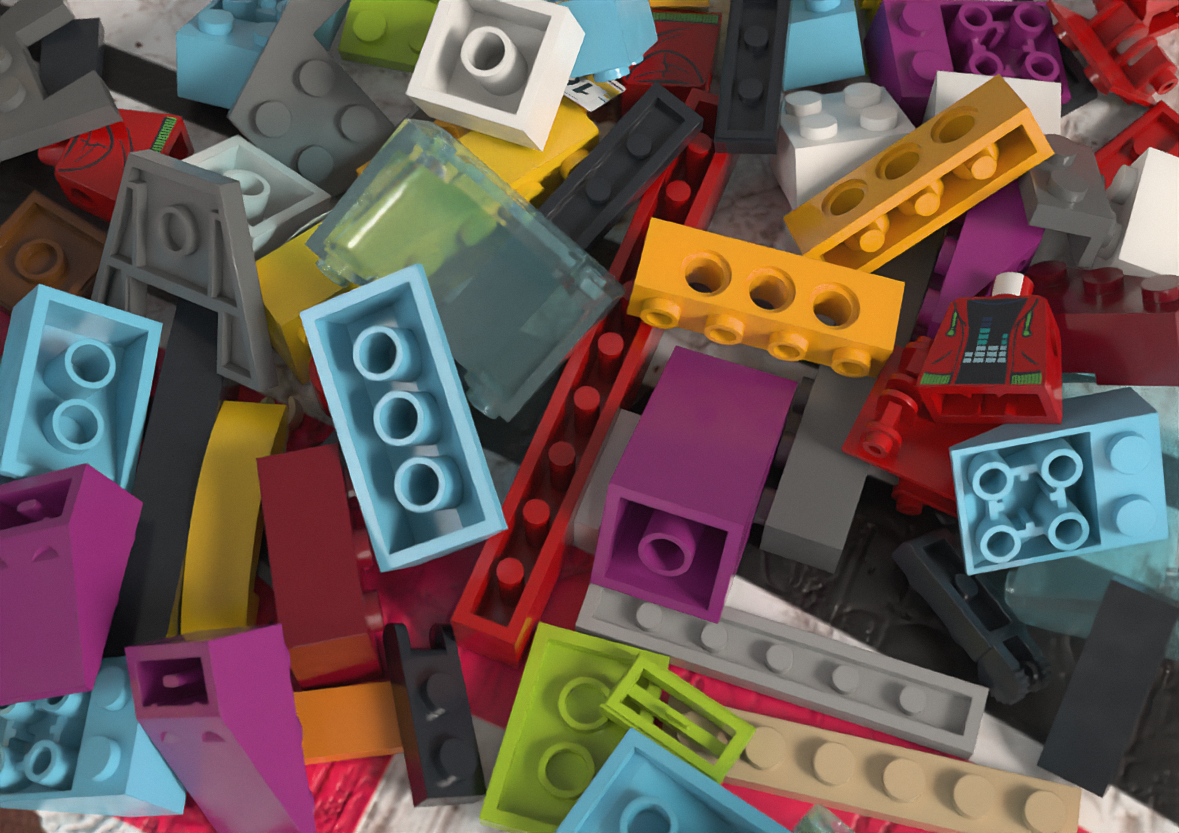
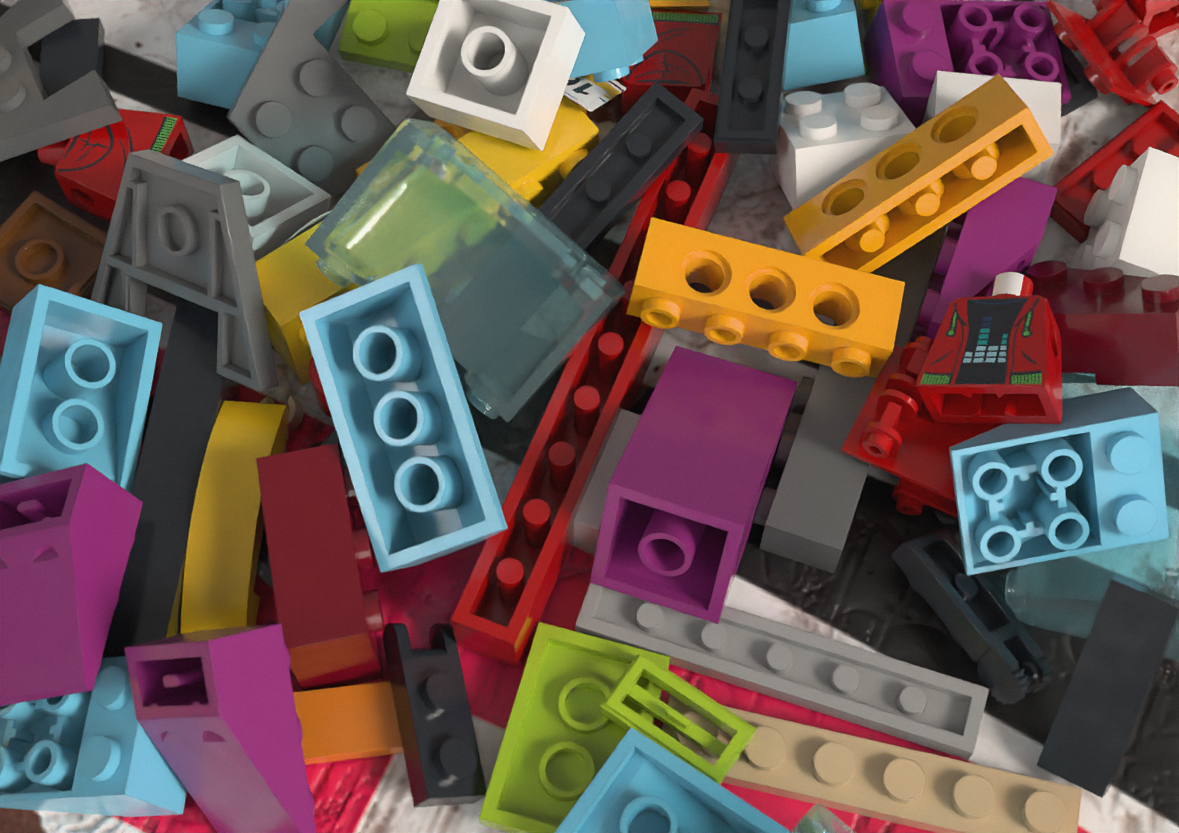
dark grey bracket [1017,134,1117,269] -> none

